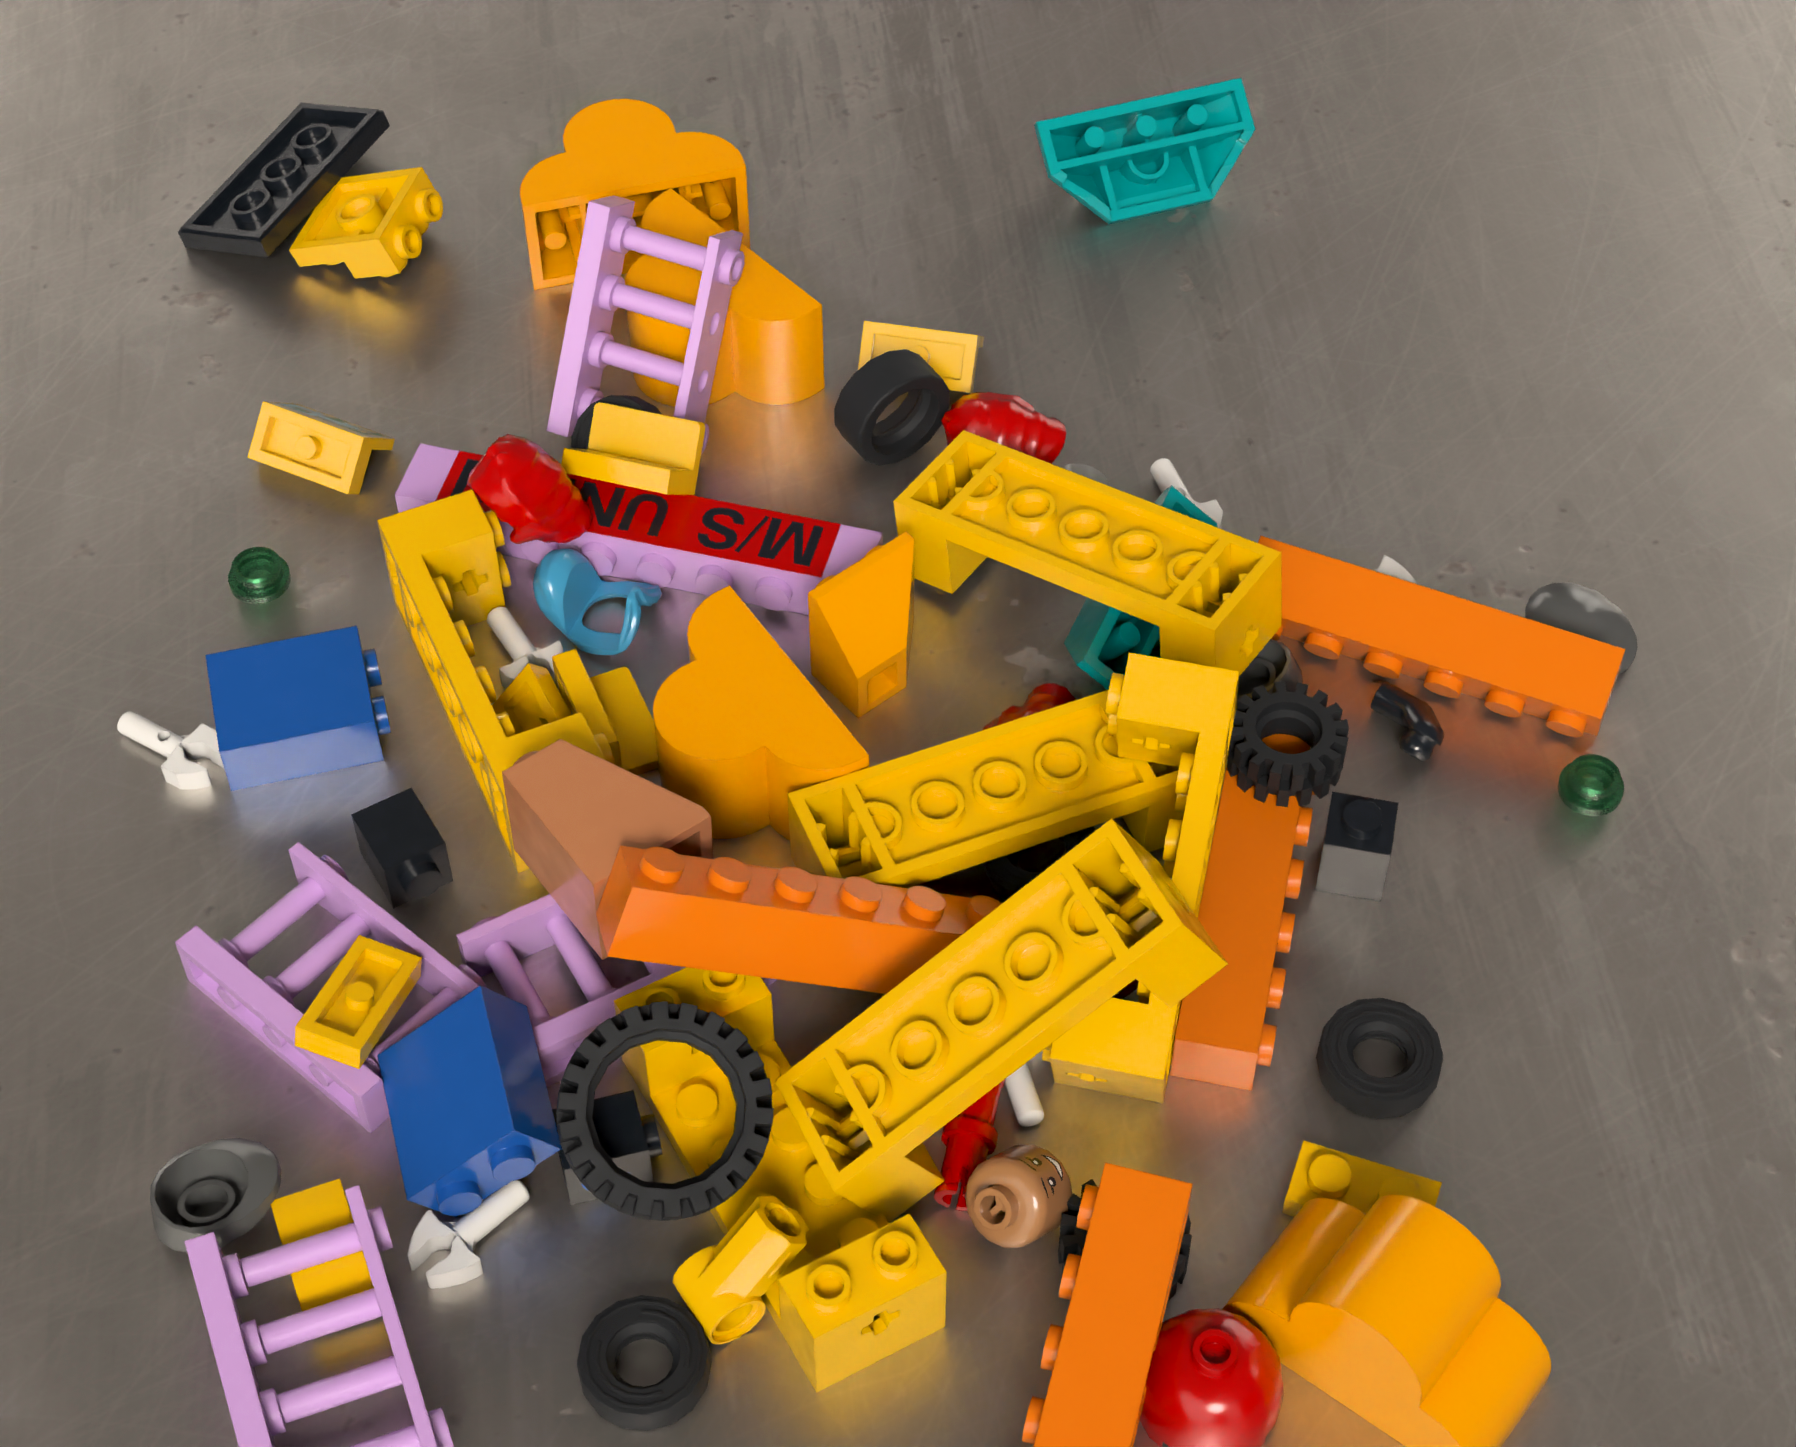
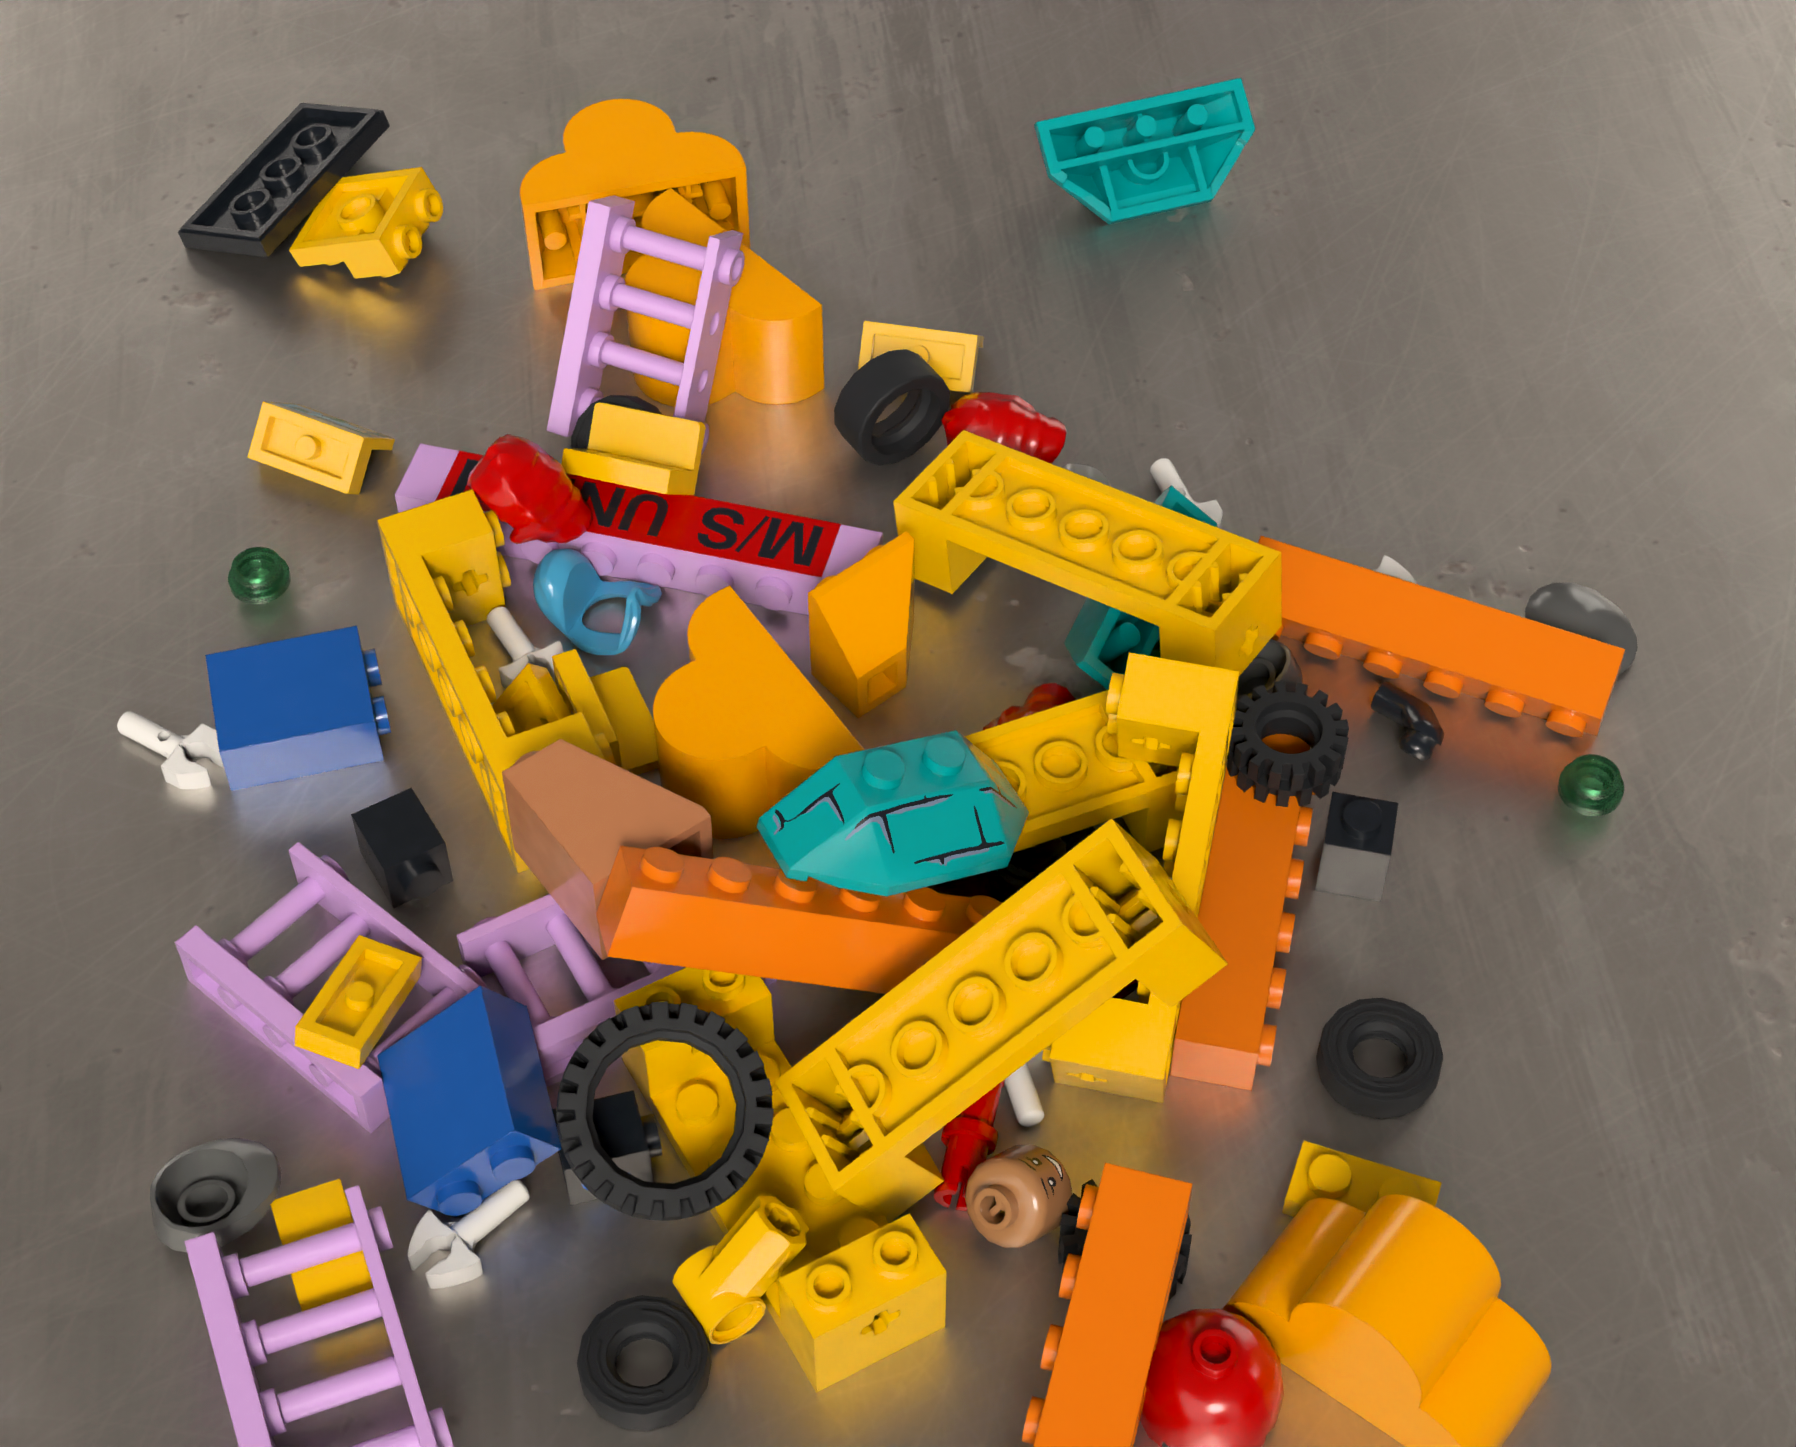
none -> teal wedge [757,730,1029,897]

